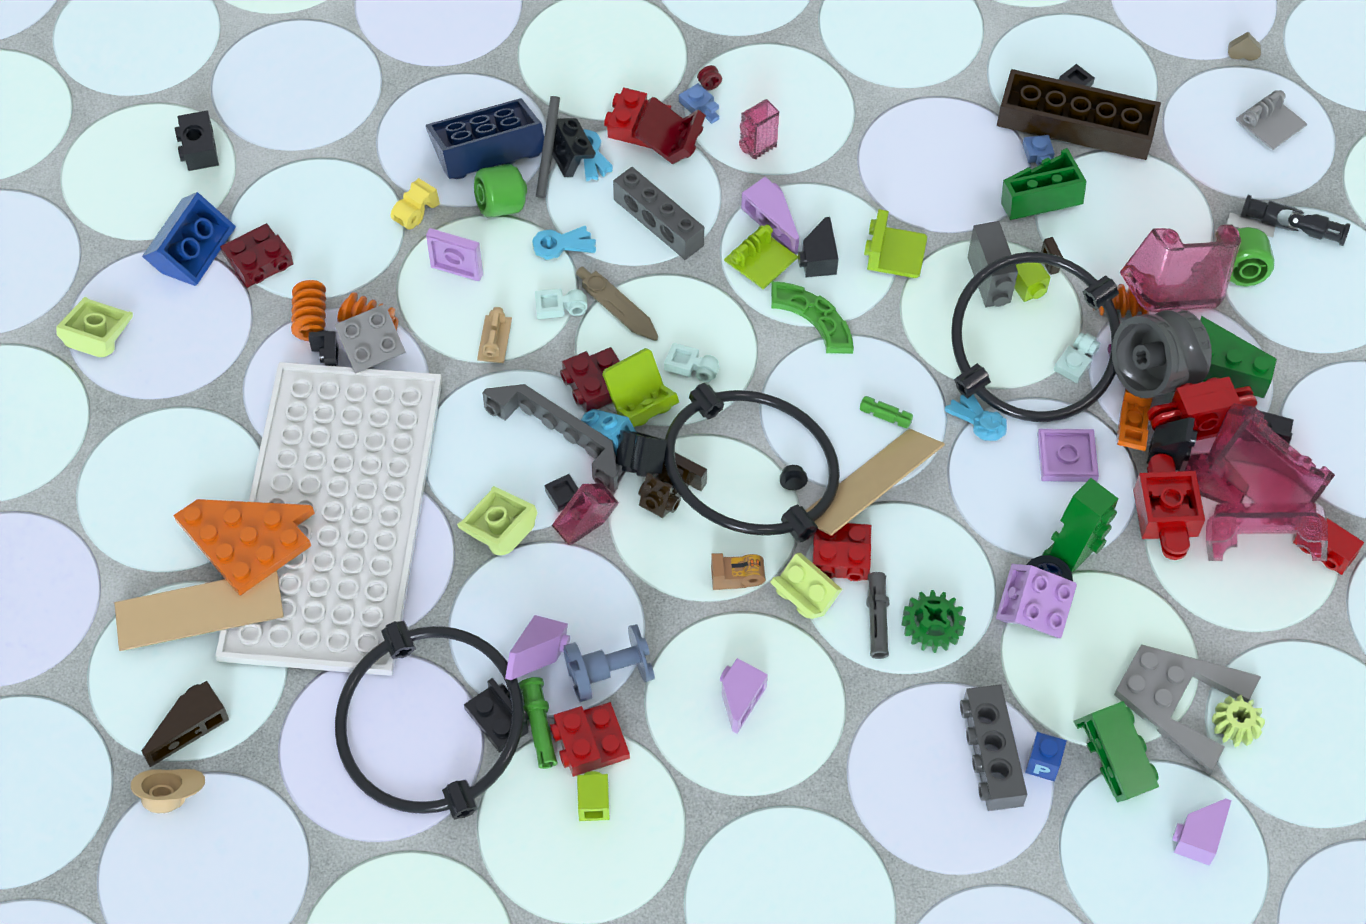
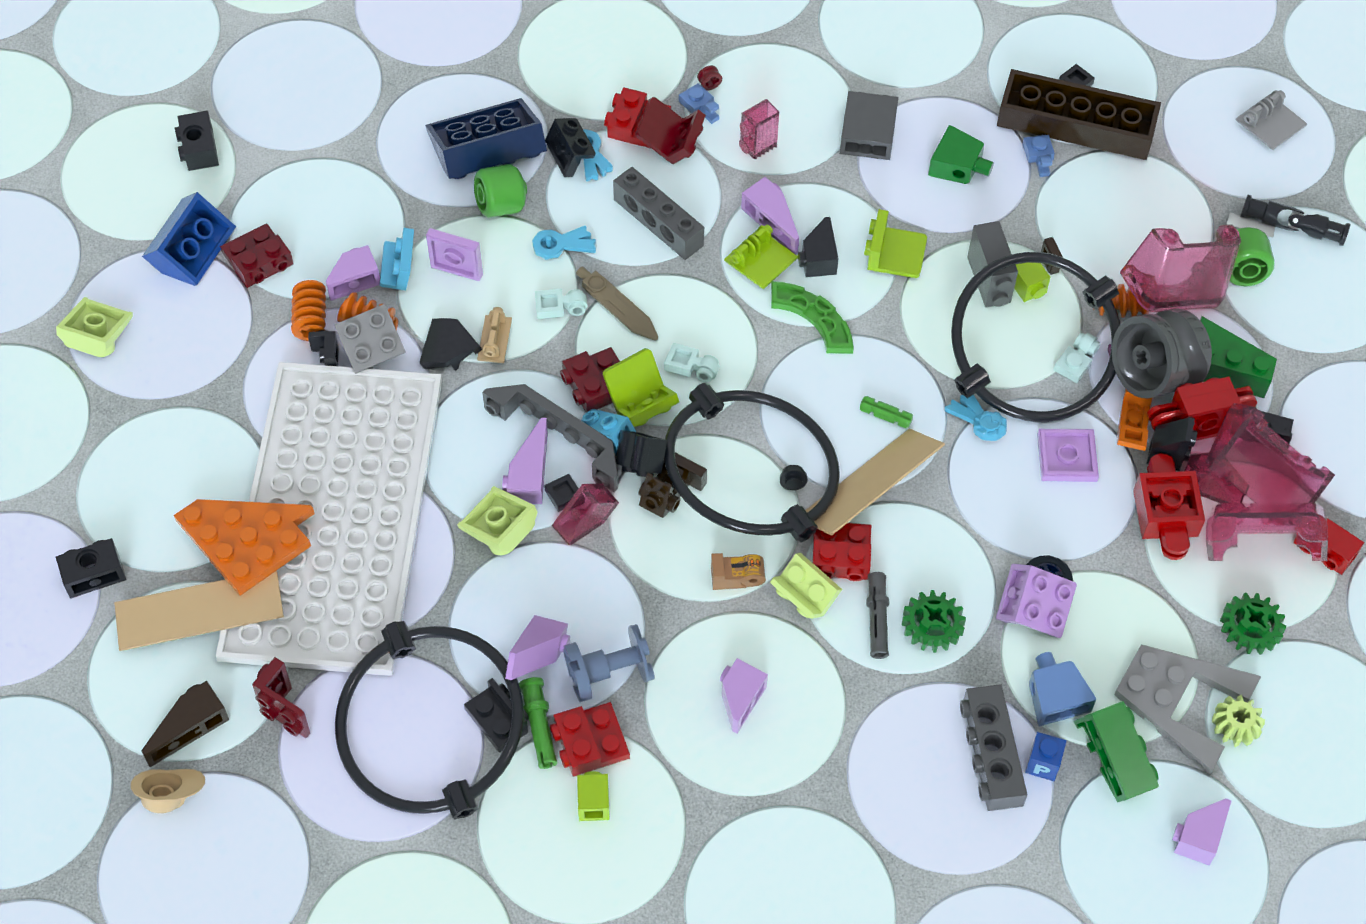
light yellow leg [390,178,440,230] -> none
dark grey bar [536,96,560,198] -> none
green wedge [1001,148,1087,220] -> none
green wedge [1042,478,1119,573] -> none
dark tan tile [1228,32,1261,61] -> none
none -> black brick [55,538,127,599]
none -> dark red bracket [252,657,311,738]
none -> lavender slope [325,245,380,301]
none -> medium azure bracket [380,228,414,291]
none -> black slope [419,318,483,371]
none -> lavender slope [502,418,548,504]
none -> dark grey brick [839,91,899,160]
none -> green torso [928,125,994,184]
none -> medium blue torso [1029,652,1096,727]
none -> green gear [1220,592,1287,655]

